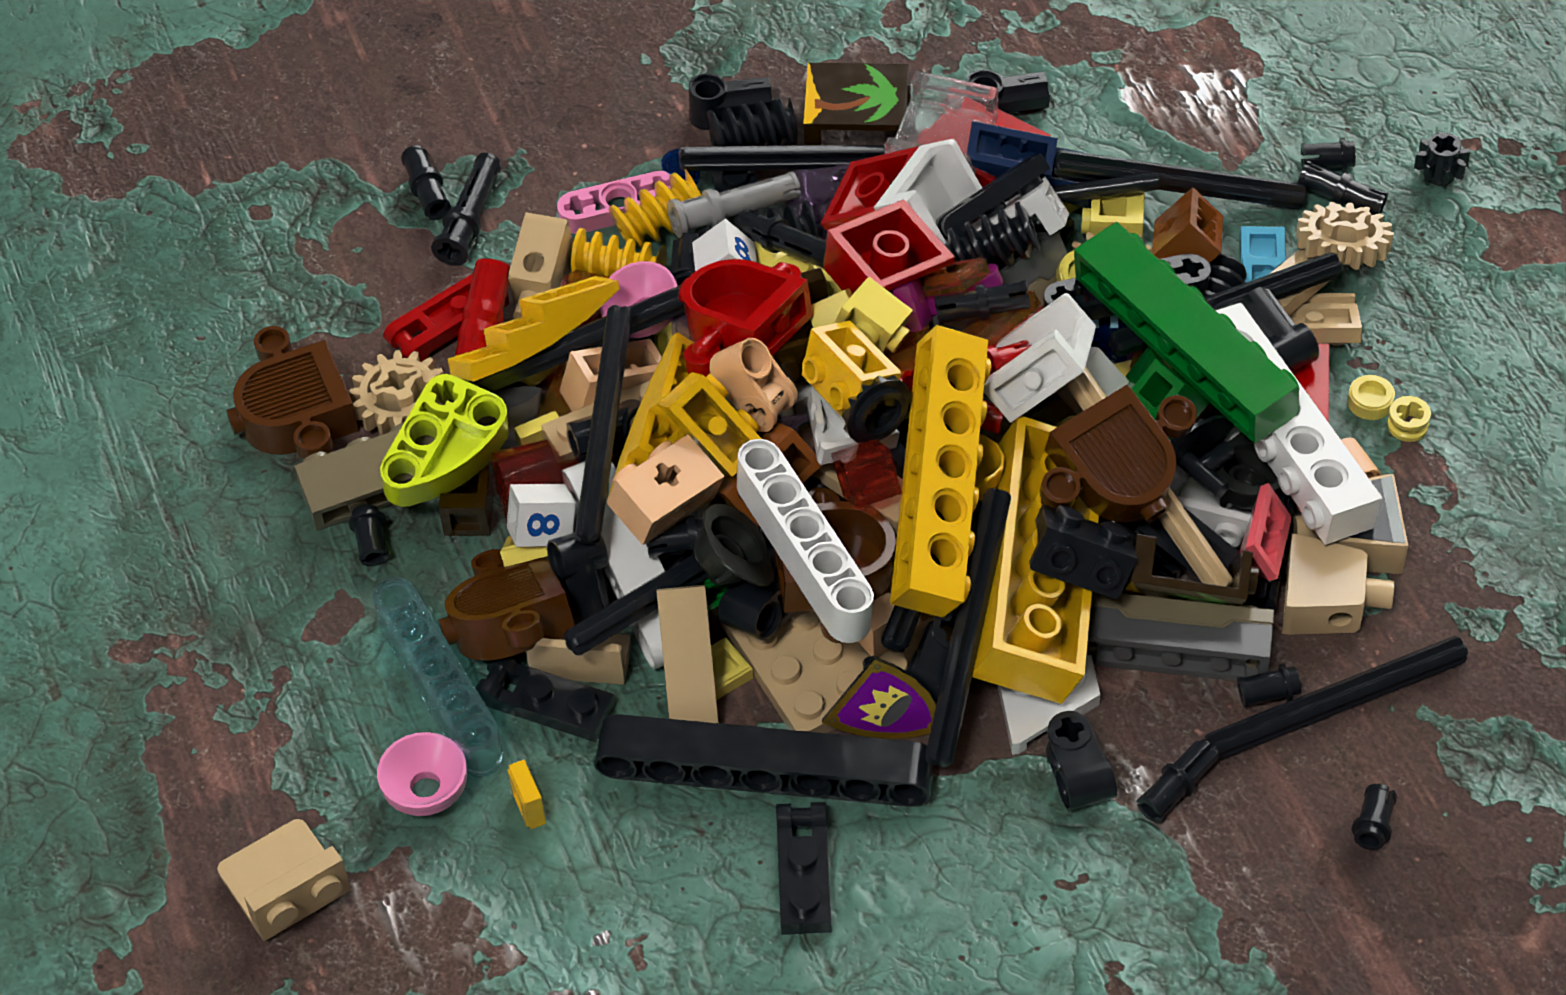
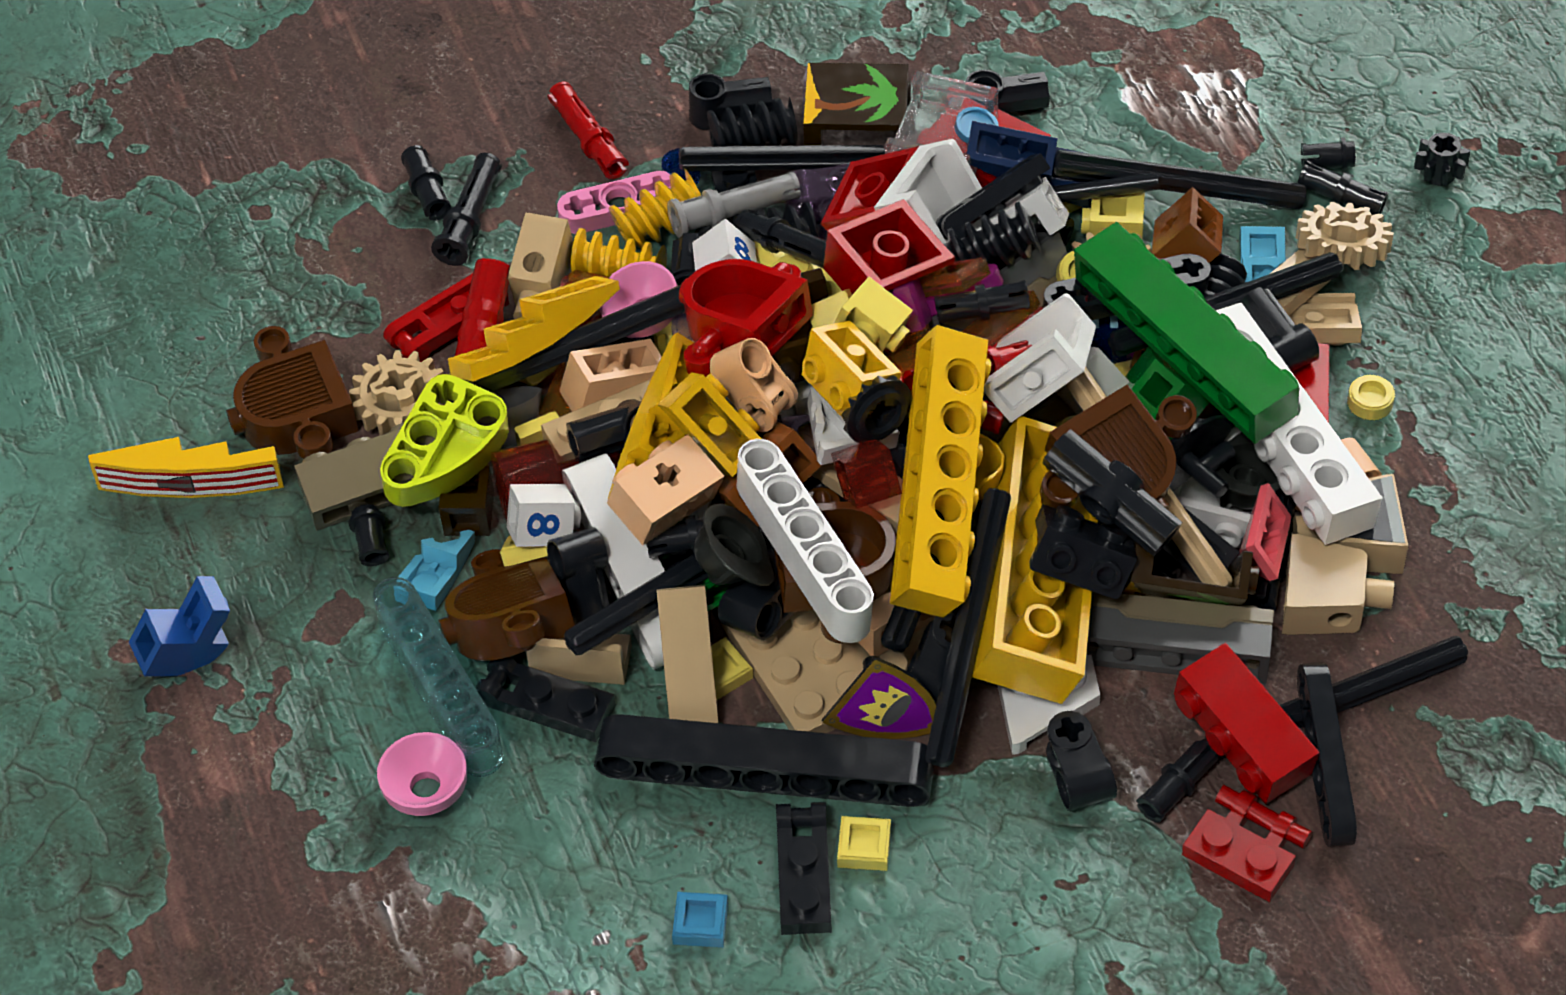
tan bracket [217,819,351,941] -> none
yellow tile [507,759,546,830] -> none
black axle [575,305,632,546] -> none
black pin [1237,663,1302,708] -> none
black pin [1351,784,1397,850] -> none
light yellow bush [1387,396,1431,442] -> none
none -> slope [88,437,284,498]
none -> blue brick [129,576,230,677]
none -> medium azure slope [393,530,475,611]
none -> red pin [547,81,629,180]
none -> dark azure tile [672,892,728,948]
none -> light yellow tile [837,816,891,871]
none -> dark azure piece [954,107,999,144]
none -> black piece [1042,429,1183,557]
none -> red brick [1174,642,1320,804]
none -> red plate [1182,785,1313,903]
none -> black beam [1297,662,1357,847]

